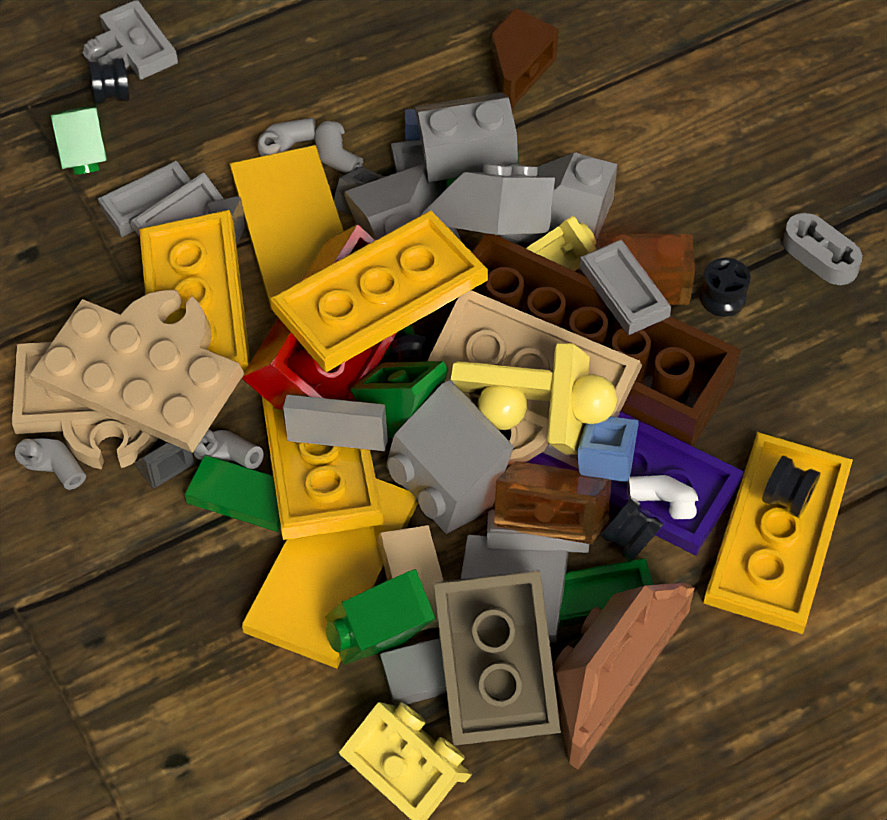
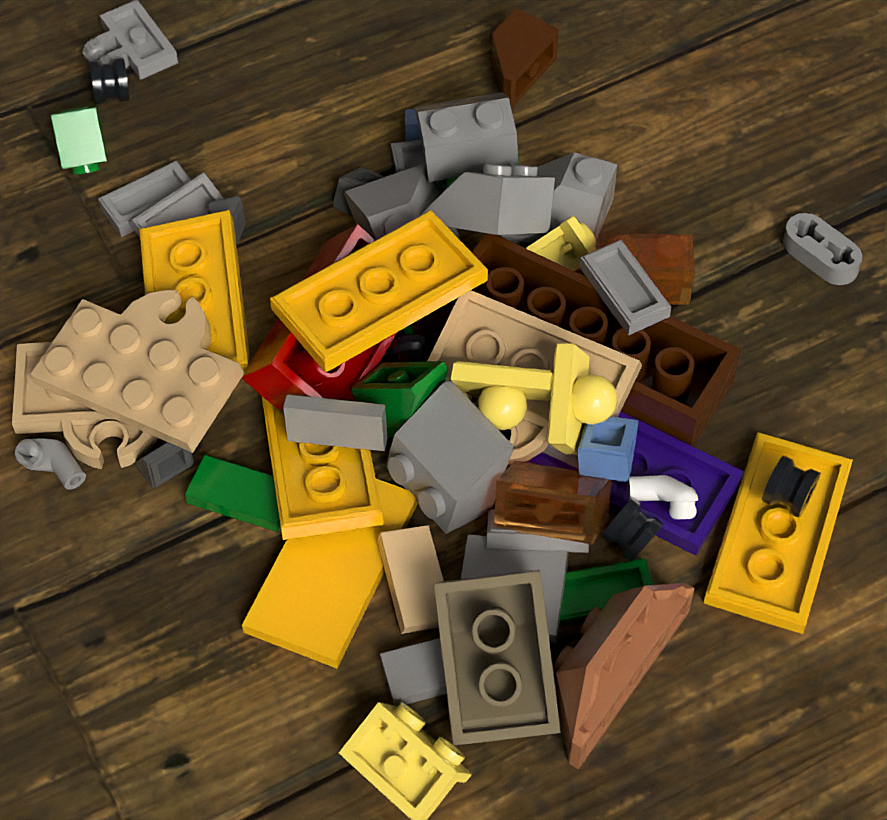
light grey arm [194,429,264,469] -> none
yellow tile [230,145,344,310] -> none
light grey arm [258,117,316,156] -> none
light grey arm [314,121,363,174] -> none
green slope [325,569,436,665] -> none
black wheel [700,257,751,317] -> none

